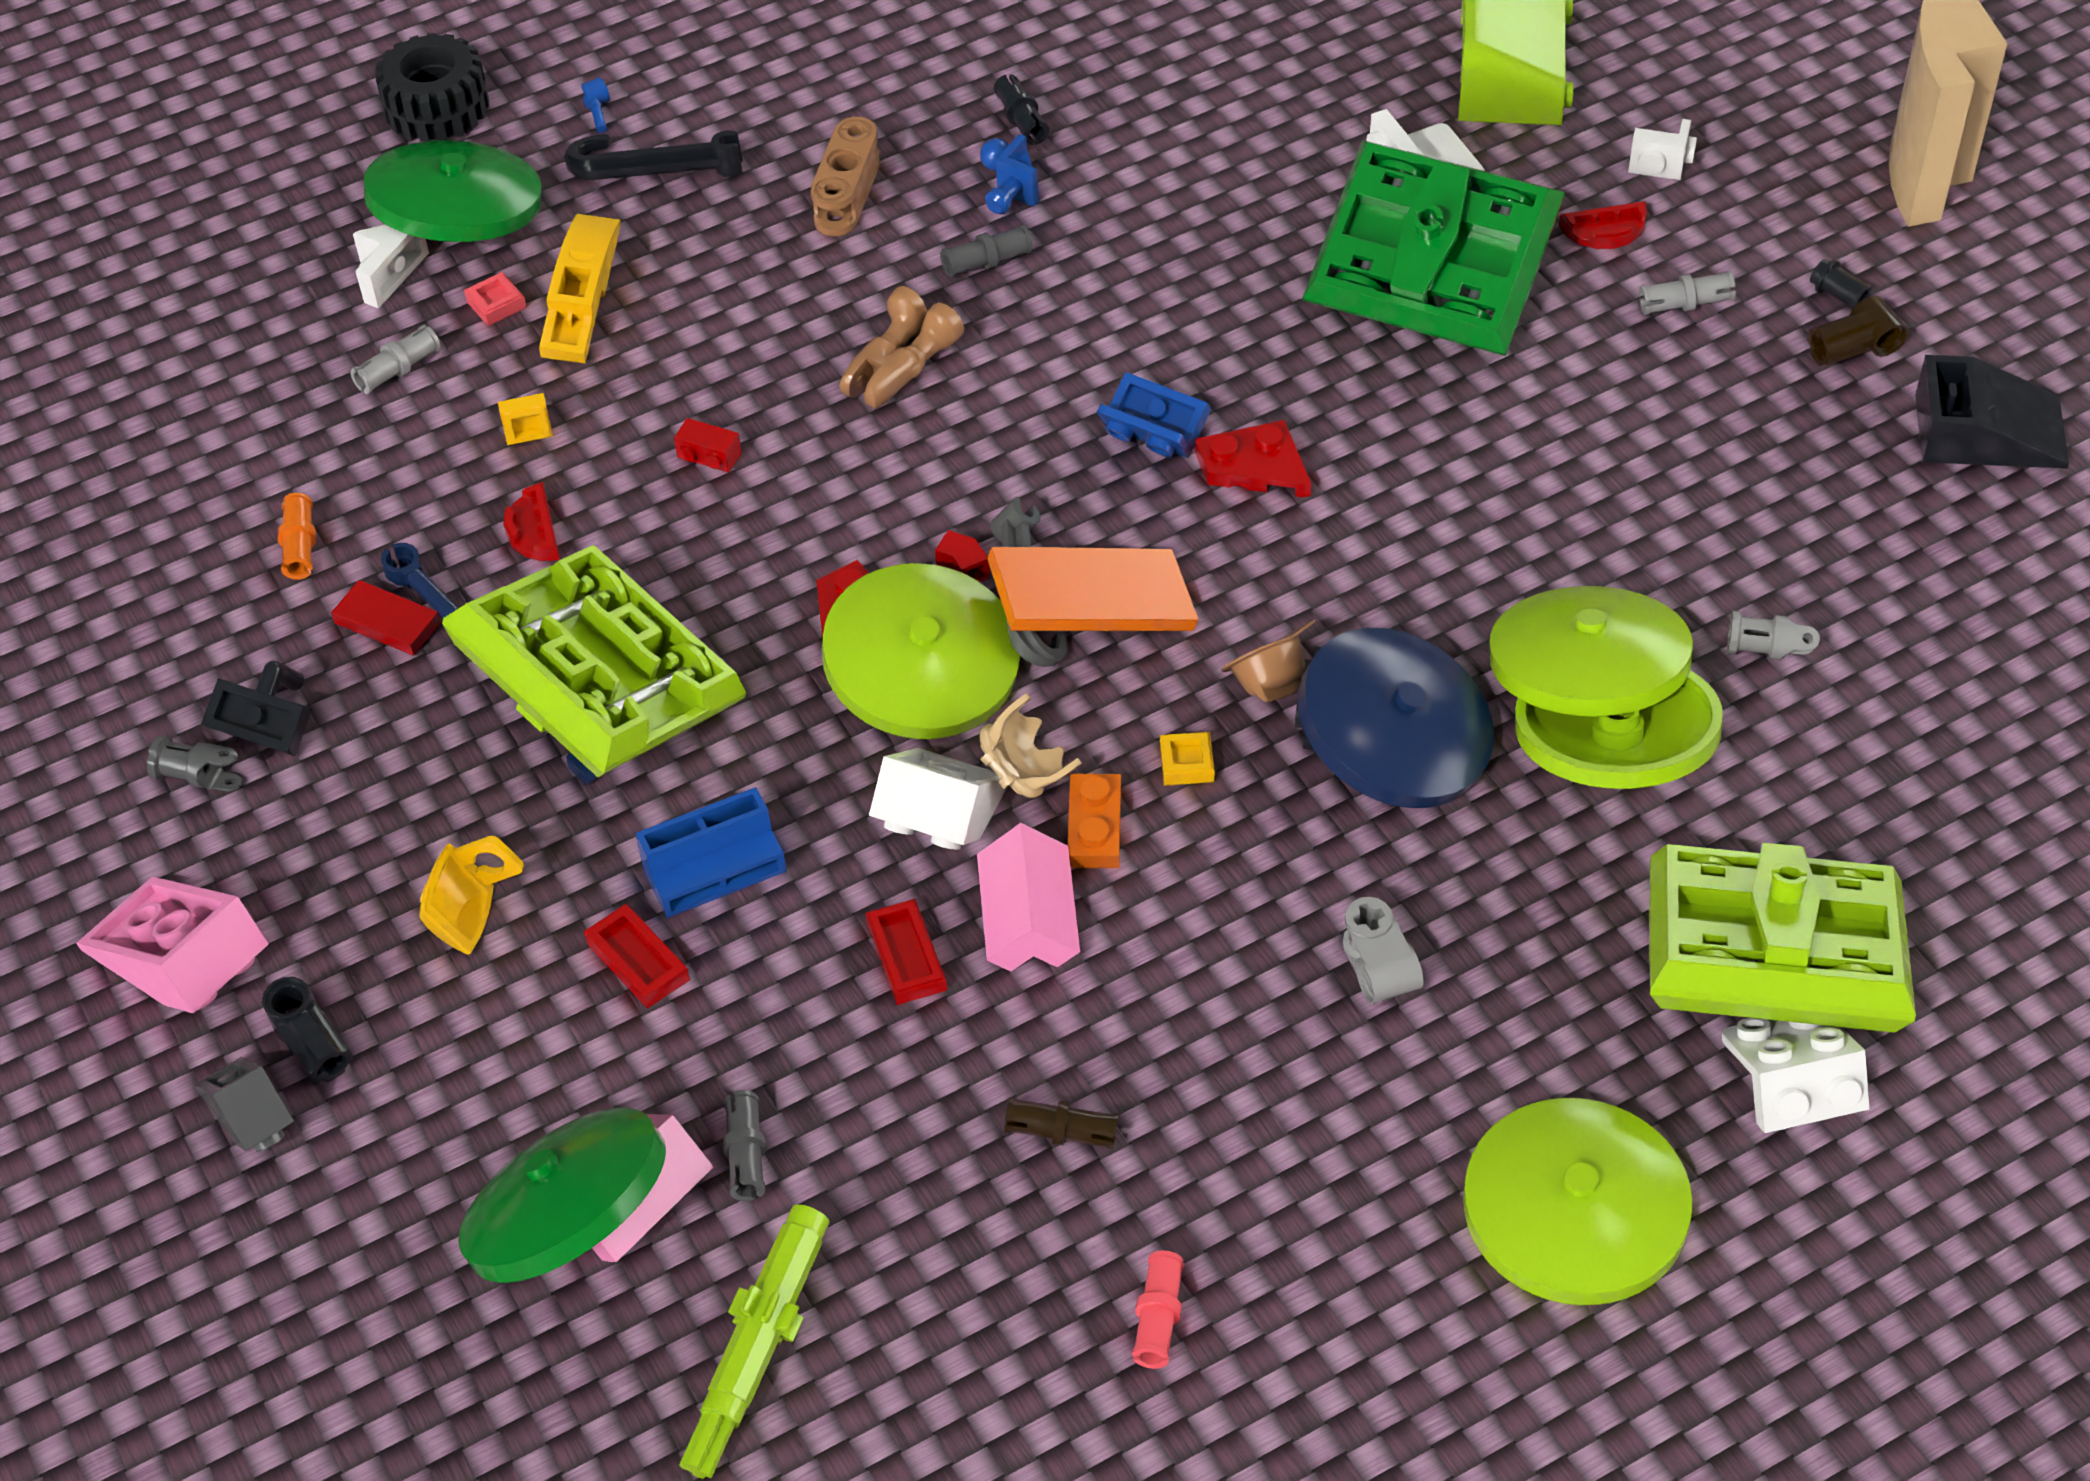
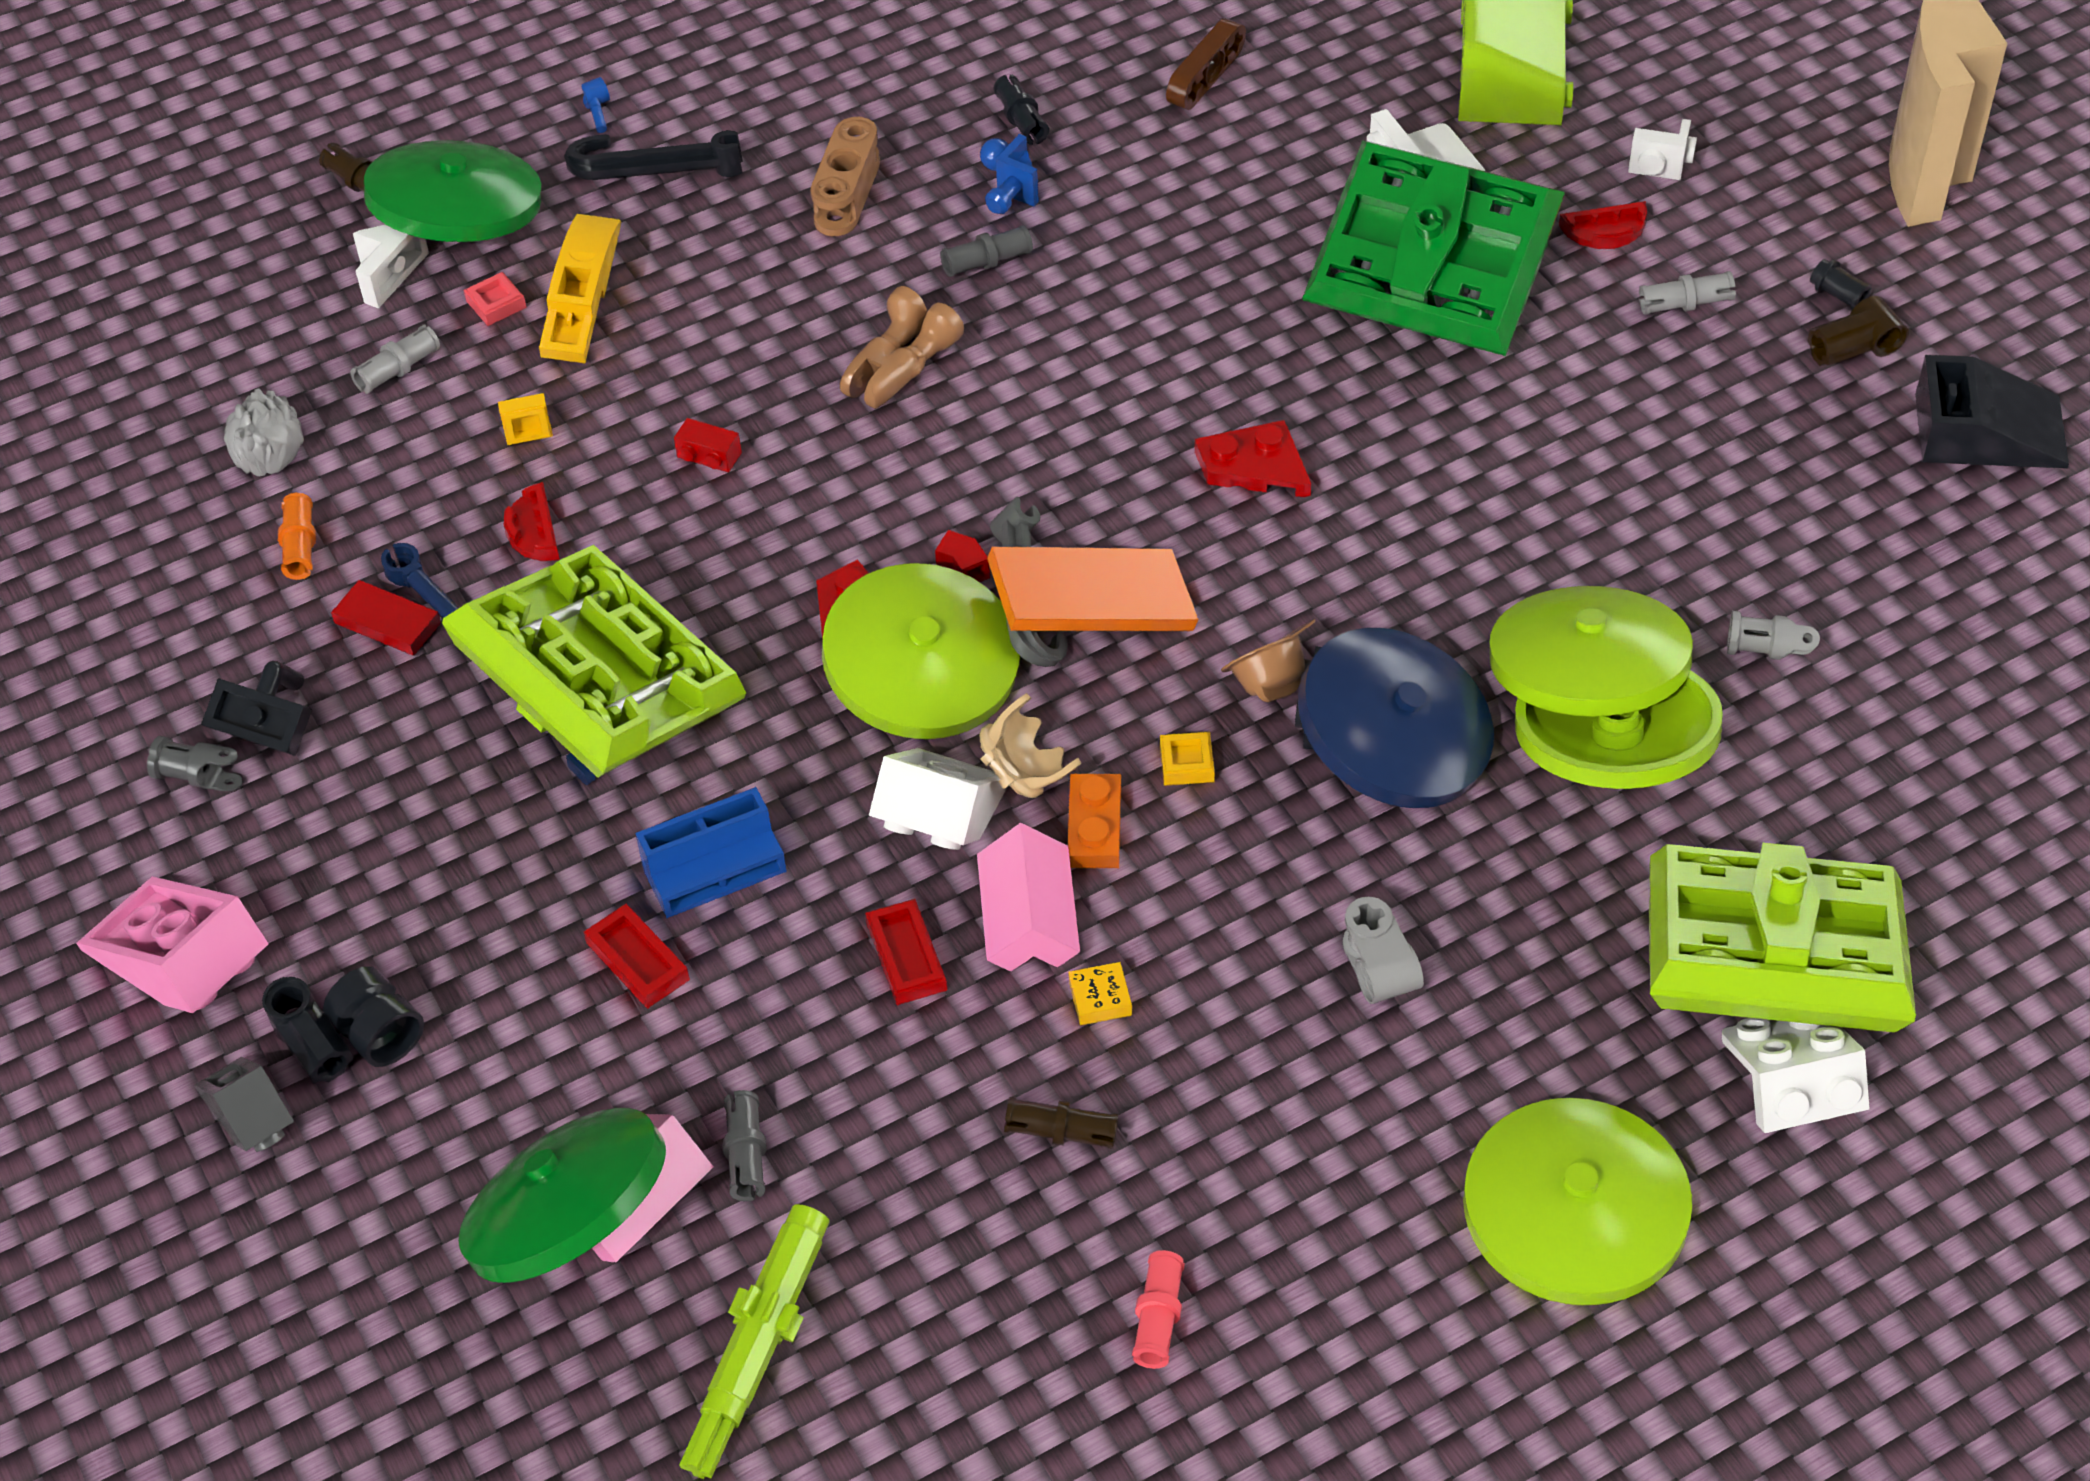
black tyre [375,33,490,142] -> none
yellow piece [419,836,524,955] -> none
blue bracket [1096,372,1212,458] -> none
none -> light grey hair [224,388,304,477]
none -> dark brown pin [319,142,372,192]
none -> black wheel [323,966,425,1067]
none -> yellow tile [1068,962,1132,1025]
none -> reddish brown beam [1166,18,1246,110]

